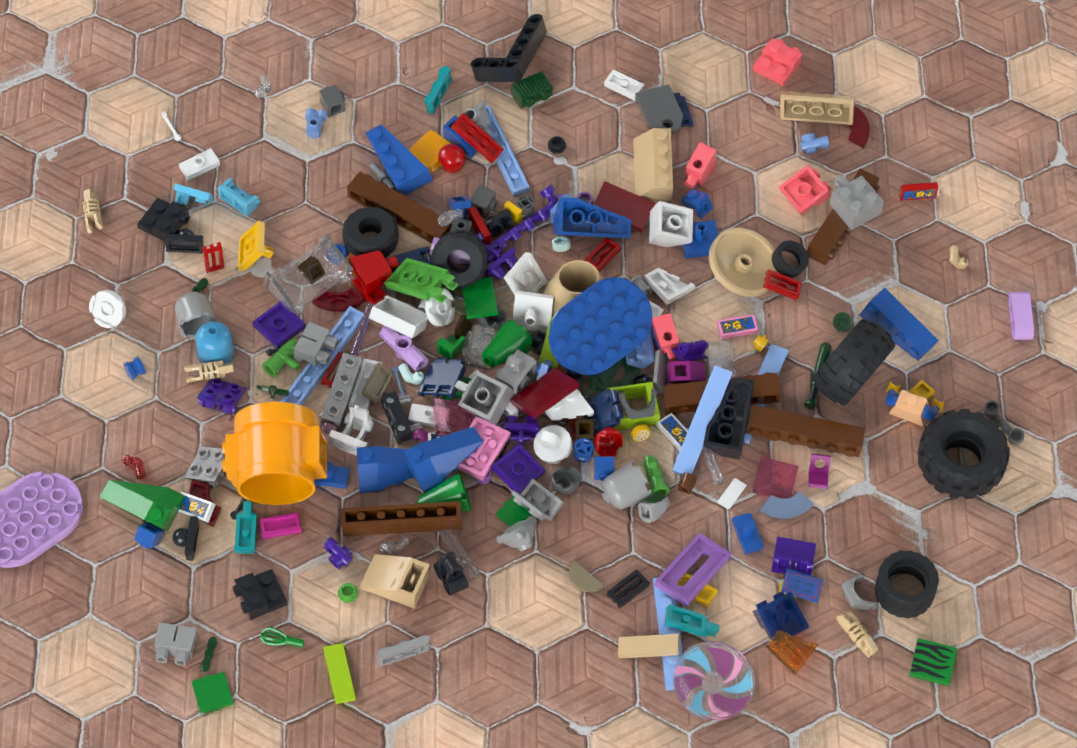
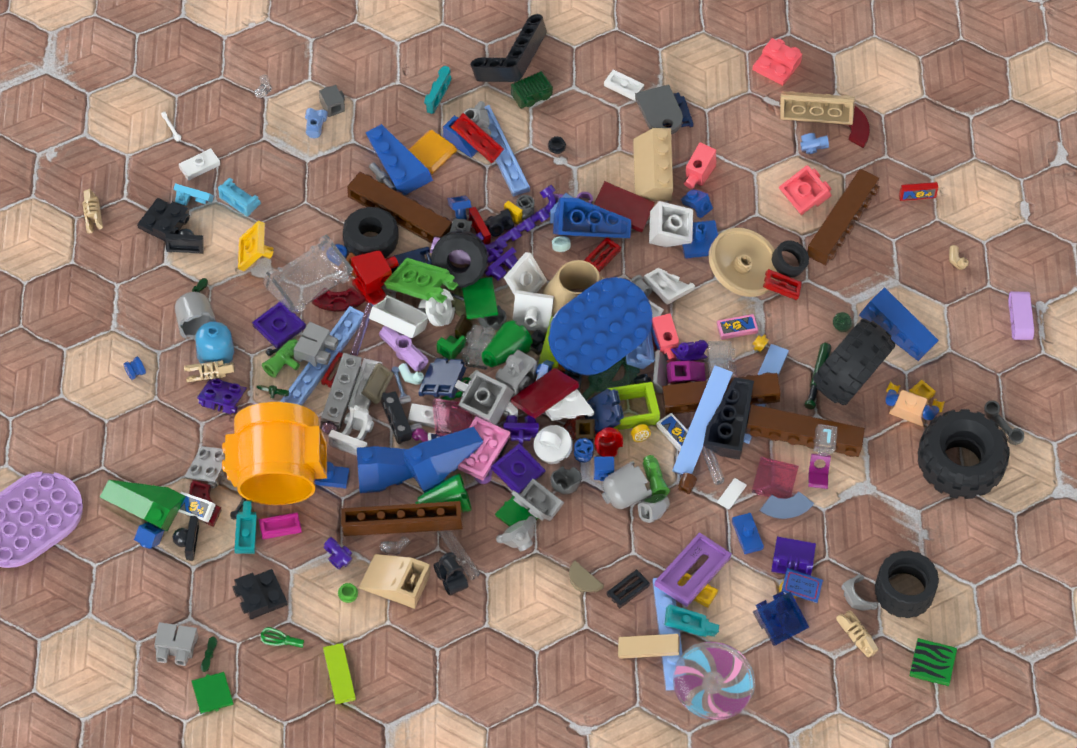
white tile [89,290,126,328] -> none
clear red arm [122,455,146,479] -> none
red tile [202,242,225,273] -> none
dark brown slope [298,256,325,284] -> none
light grey hinge [376,635,430,667] -> none
red hair [438,143,465,173] -> none
clear arm [438,209,463,226] -> none
dark grey brick [470,185,497,218] -> none
dark grey helmet [619,388,657,419] -> none
clear orange wing [765,630,818,674] -> none
light grey hinge [830,175,884,230] -> none
none -> clear brick [813,424,838,456]

